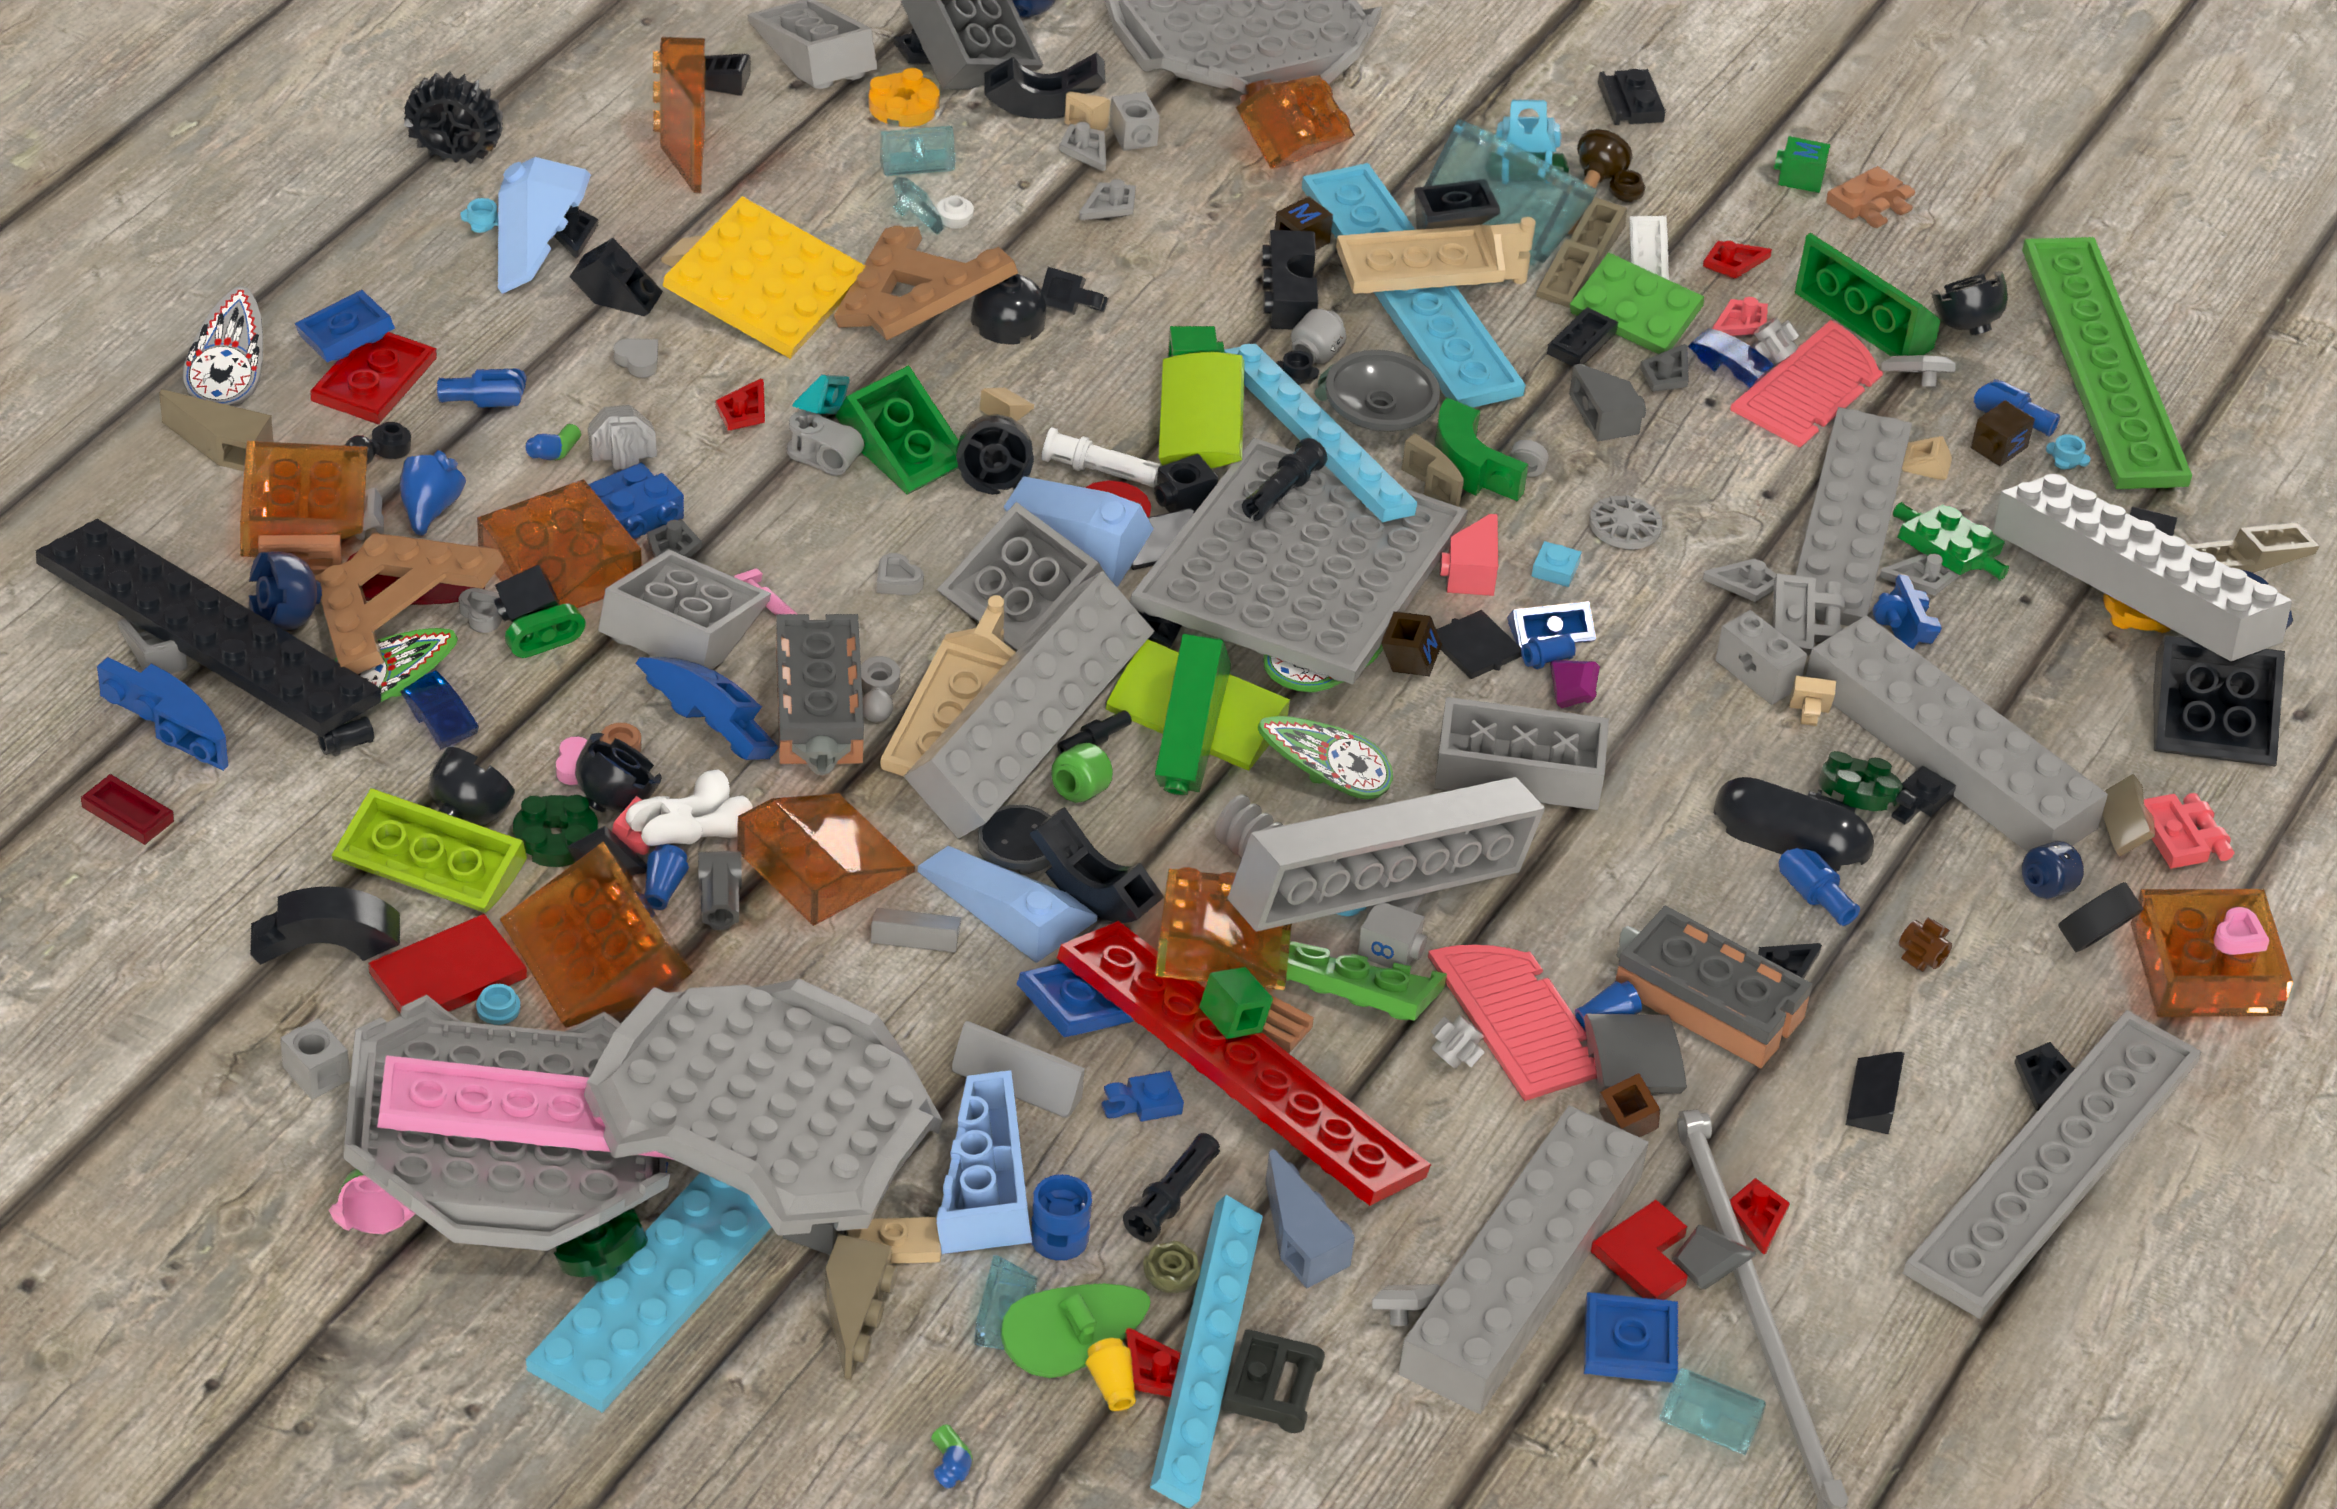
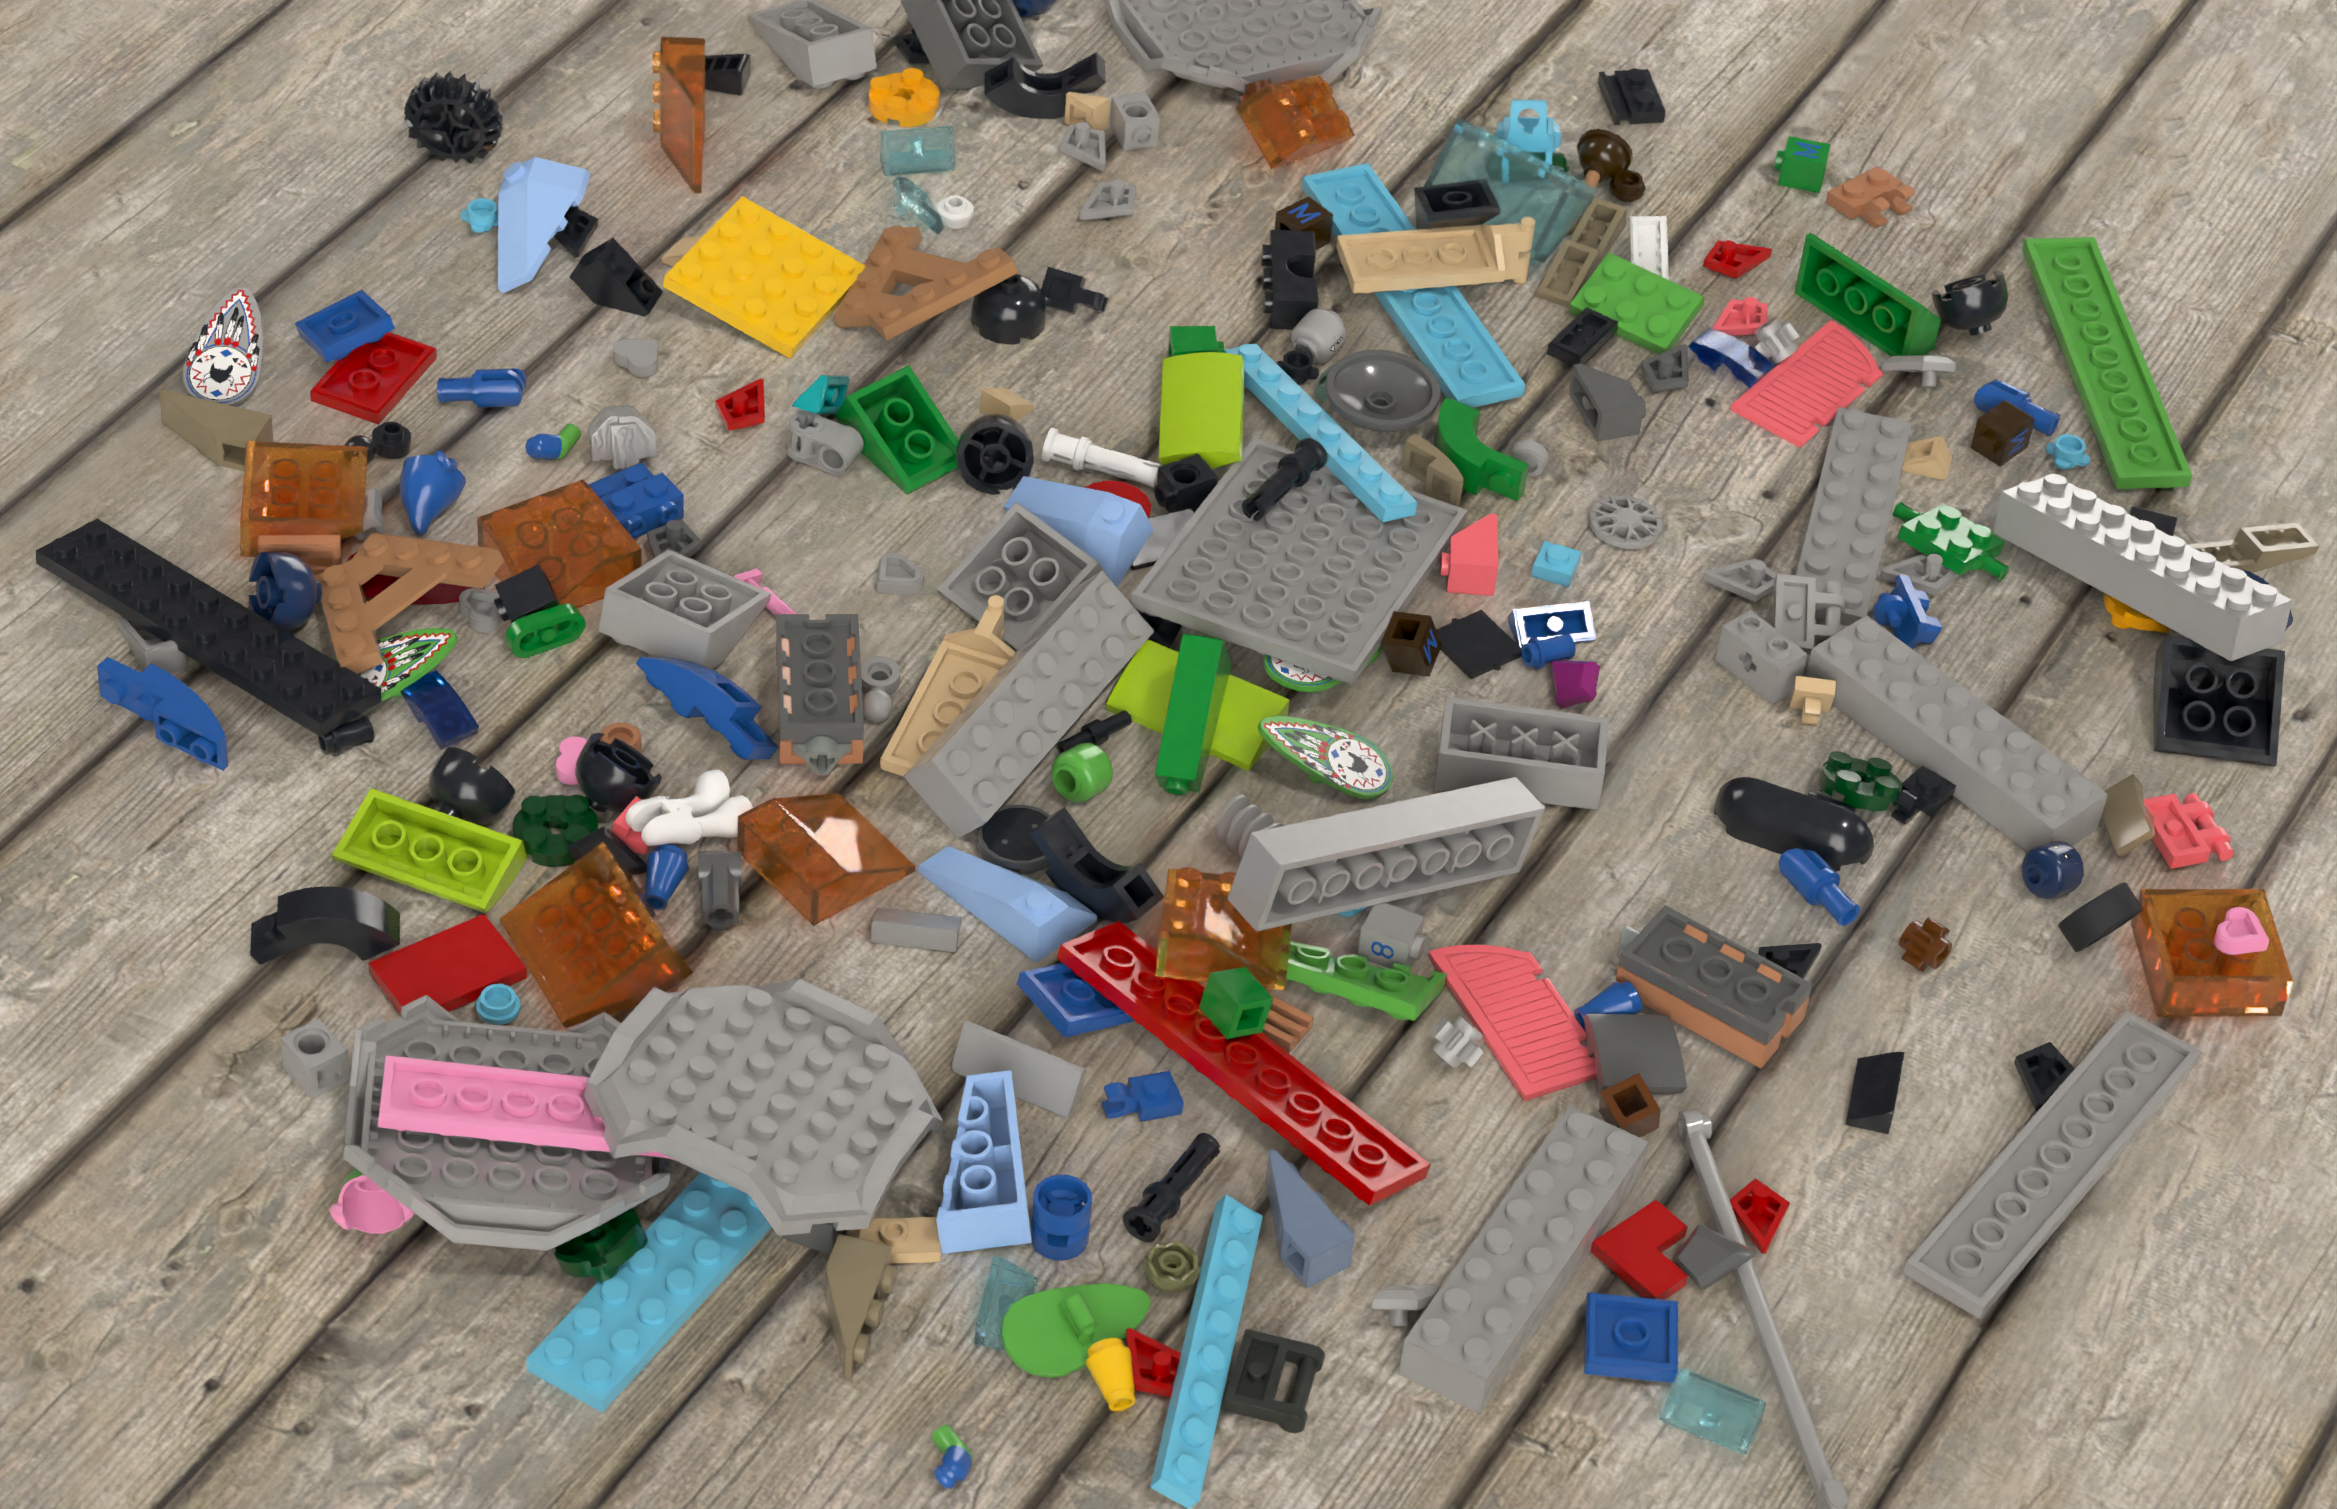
dark red tile [81,774,174,845] -> none

